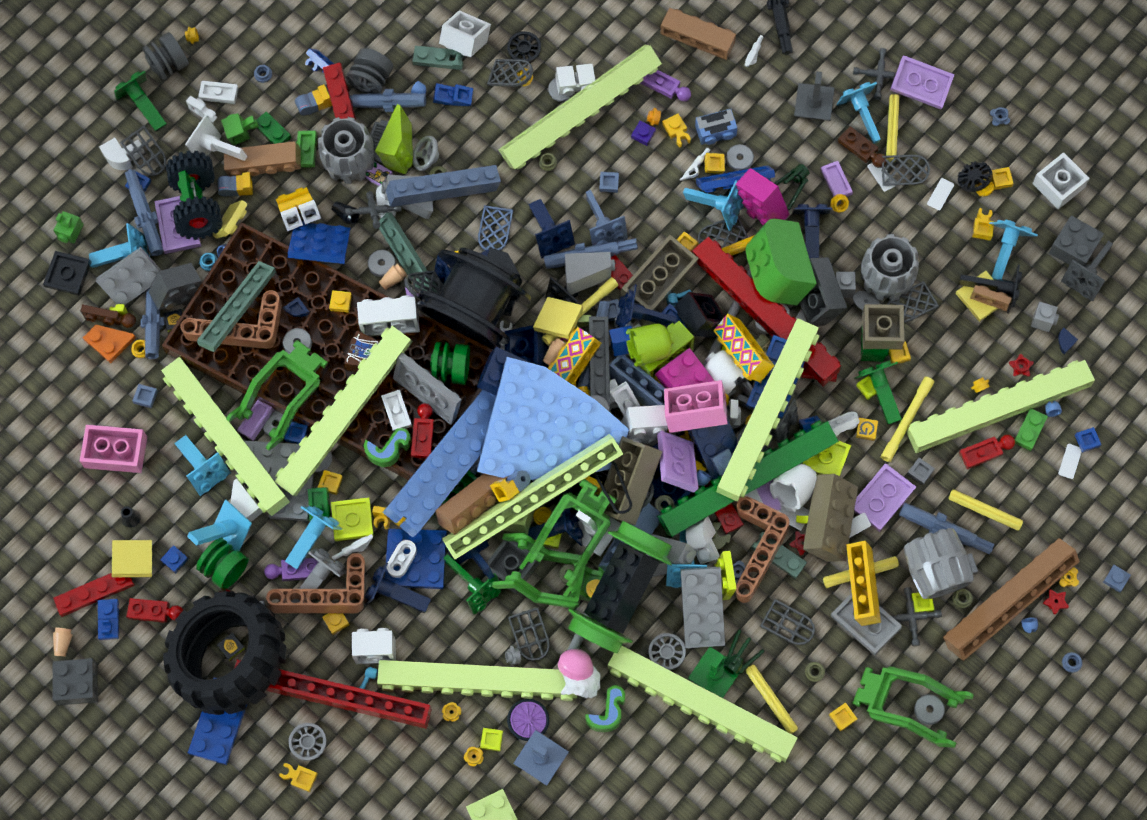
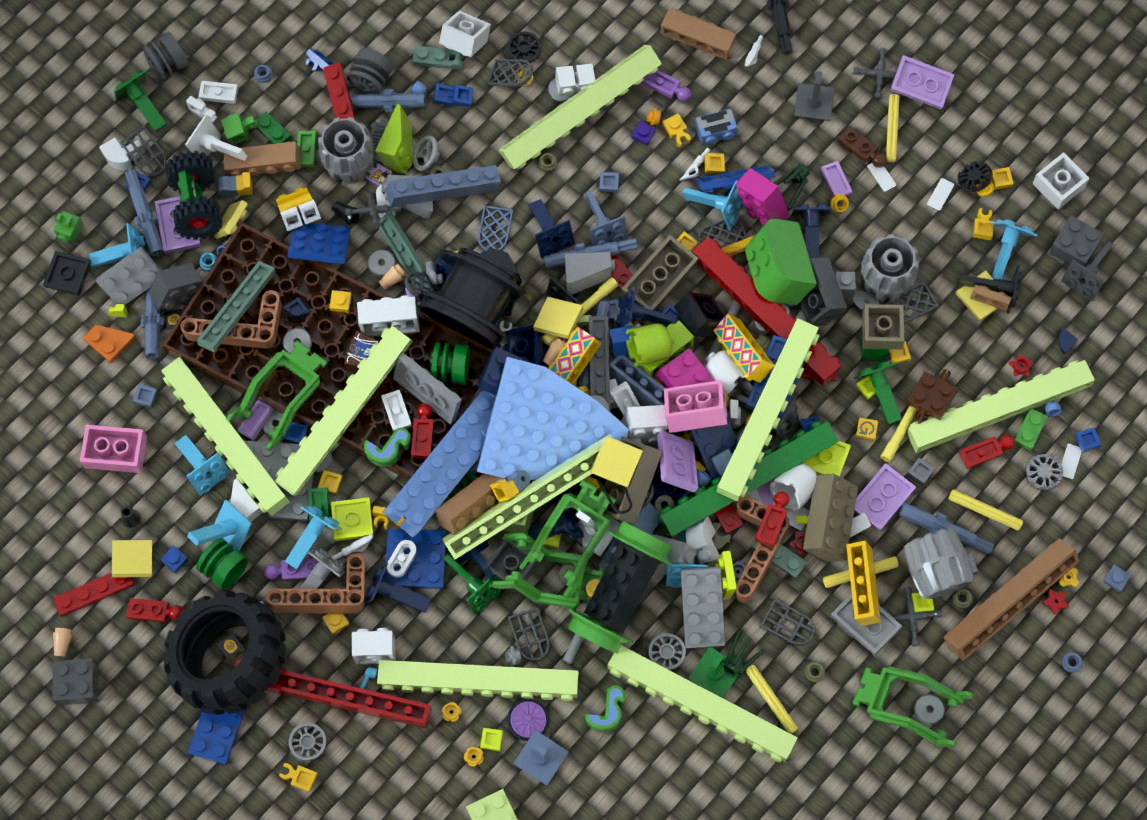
reddish brown plate [80,304,136,328] -> none
blue plate [98,599,119,640] -> none
yellow plate [131,340,145,358] -> none
yellow plate [185,27,199,44] -> none
leg [295,84,332,115] -> none
yellow plate [533,507,552,525] -> none
hair [558,649,601,699] -> none
medium azure hand [666,289,691,306] -> none
light grey piece [726,144,754,171] -> none
white plate [828,412,860,436] -> none
yellow plate [829,703,857,731] -> none
medium azure piece [836,82,881,144] -> none
dark grey window [881,154,930,186] -> none
yellow plate [971,377,990,393] -> none
sand blue plate [990,107,1010,126] -> none
medium blue hinge [1021,617,1038,633] -> none
light grey brick [1031,302,1059,332] -> none
none -> light grey arm [425,261,444,285]
none -> light yellow tile [590,436,643,487]
none -> red plate [755,491,790,548]
none -> reddish brown plate [906,369,959,424]
none -> light grey wheel [1026,454,1063,490]

